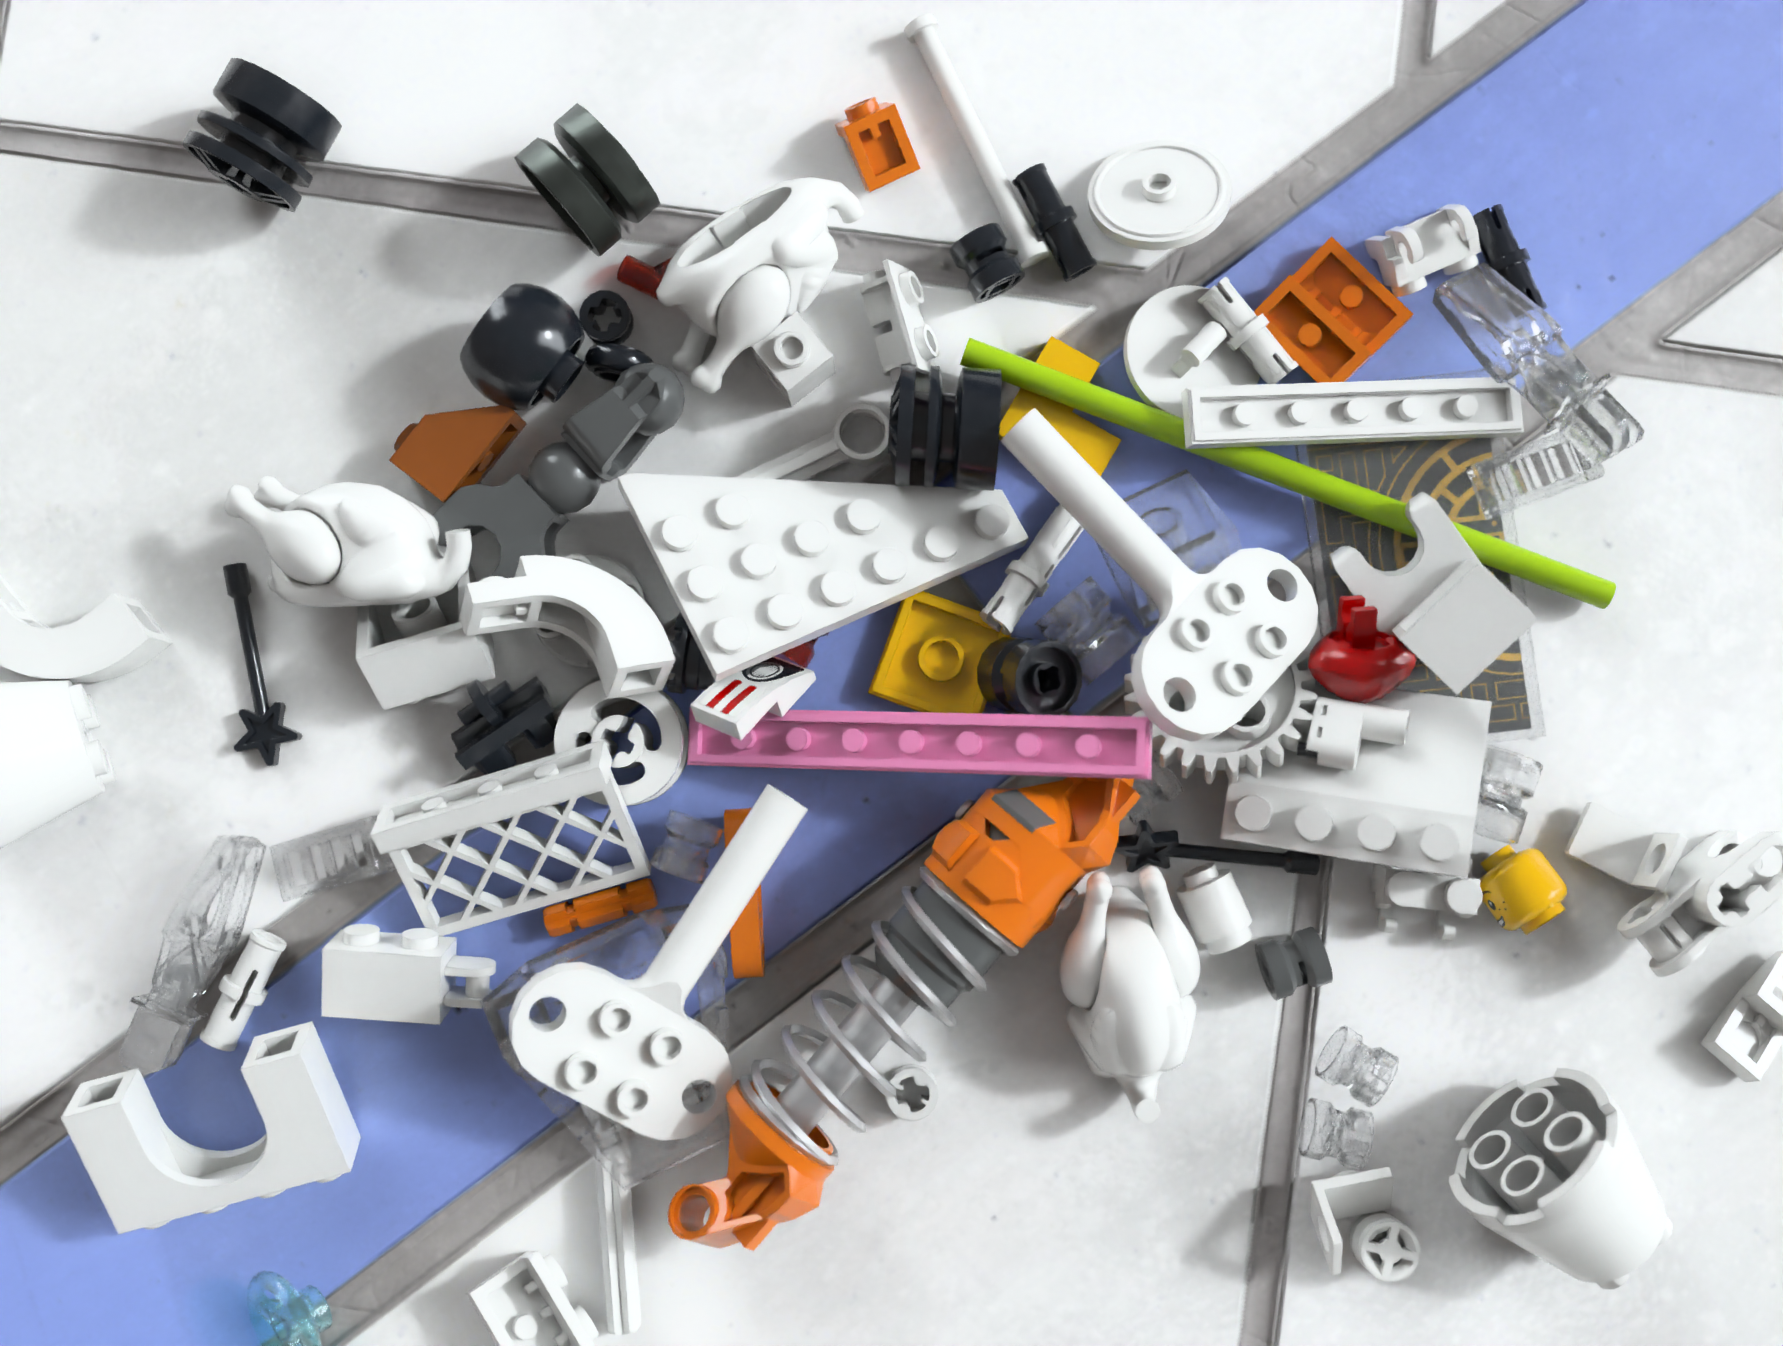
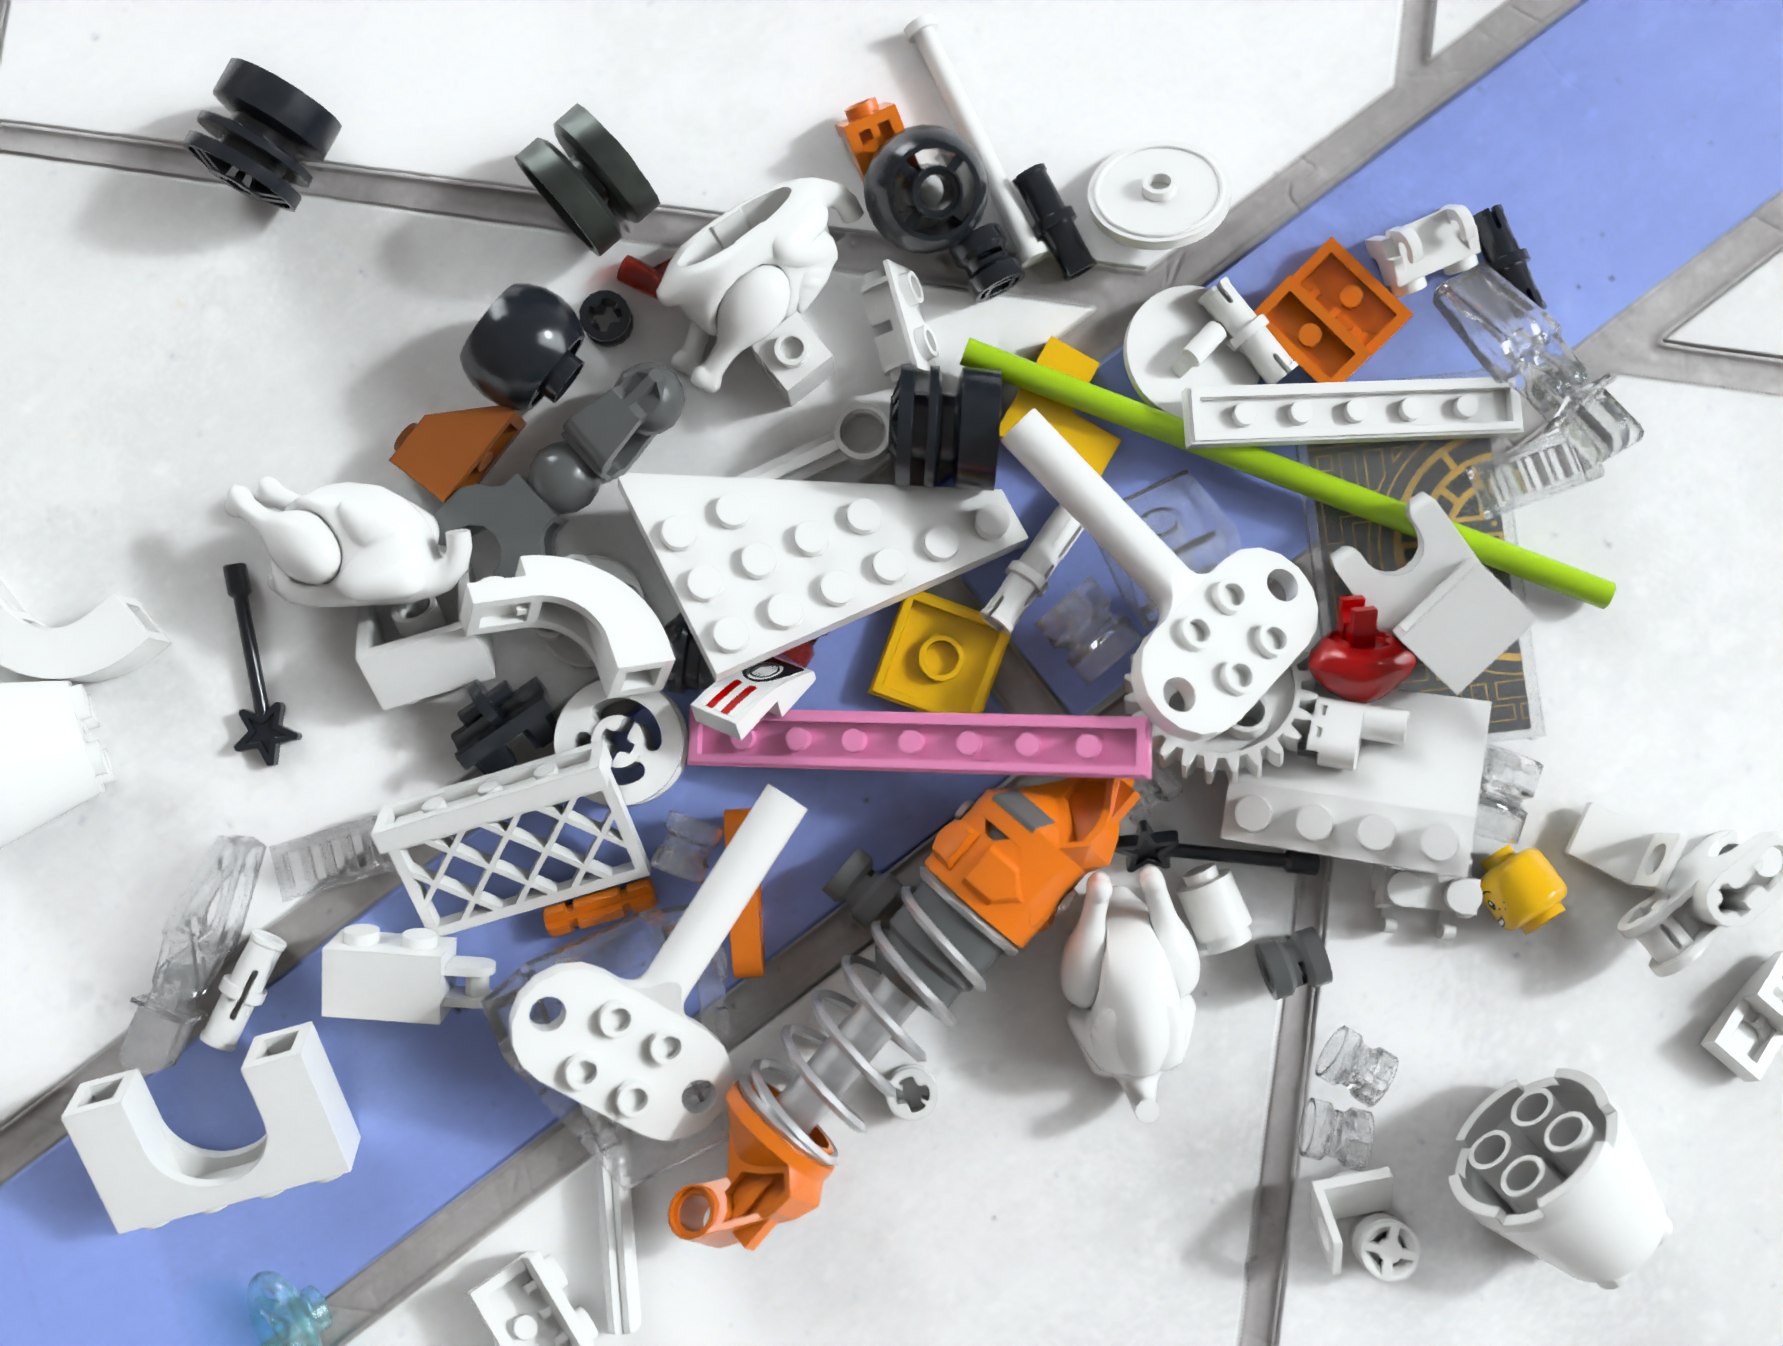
black piece [584,343,654,383] -> none
black wheel [977,636,1082,715] -> none
none -> dark grey wheel [822,847,903,929]
none -> black wheel [863,124,989,254]

